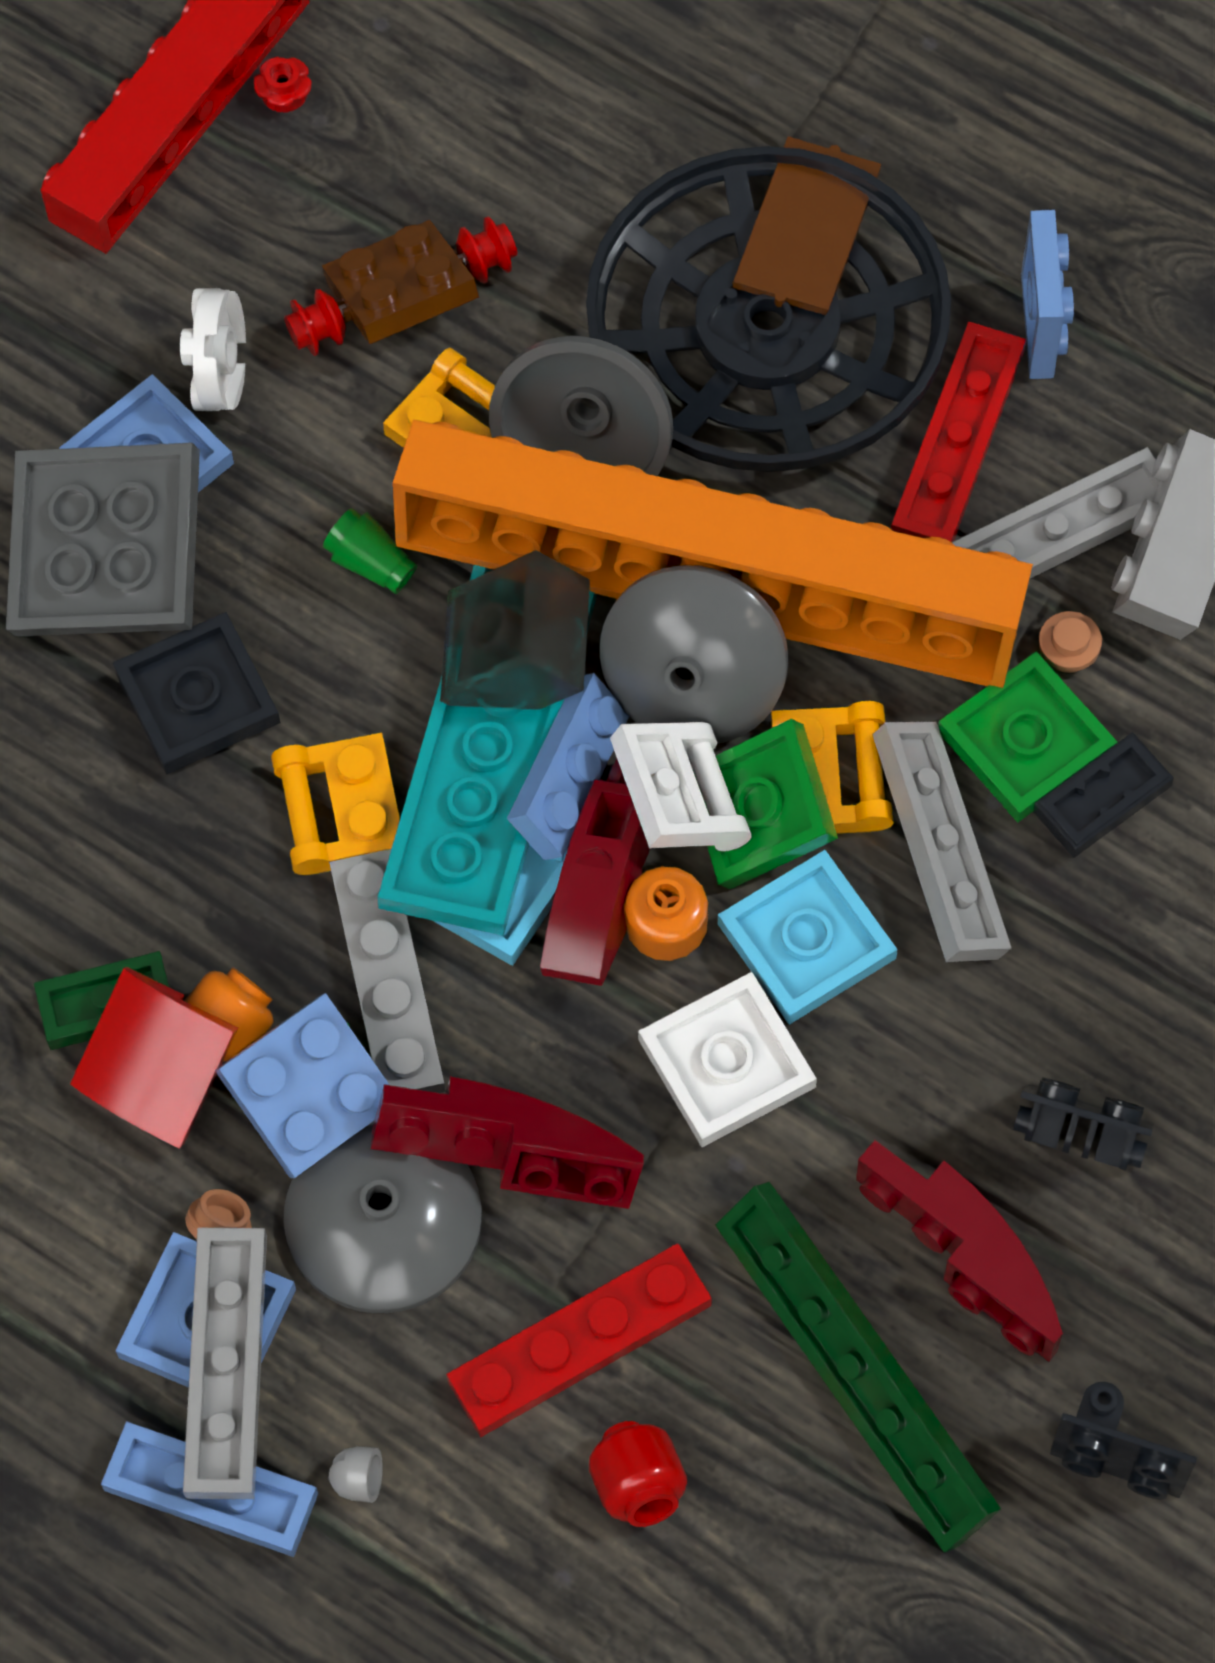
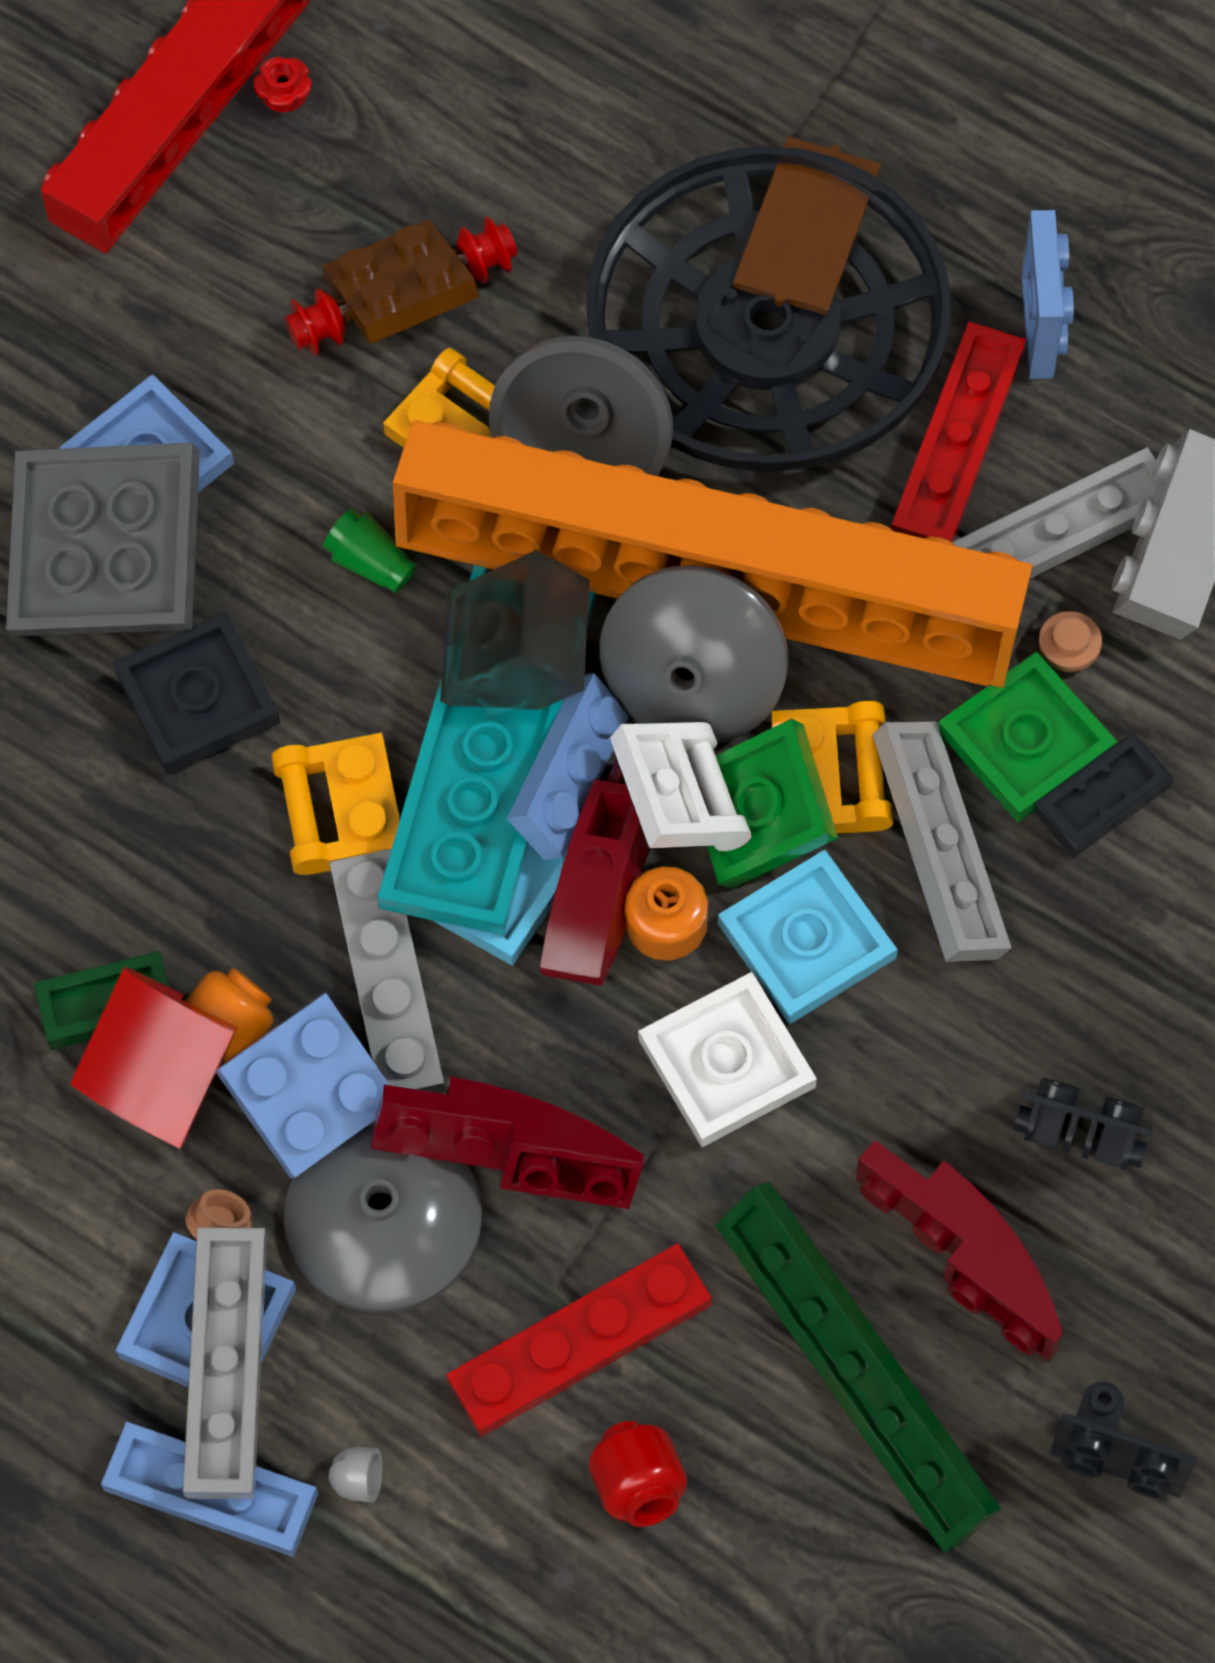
white plate [180,288,246,411] -> none

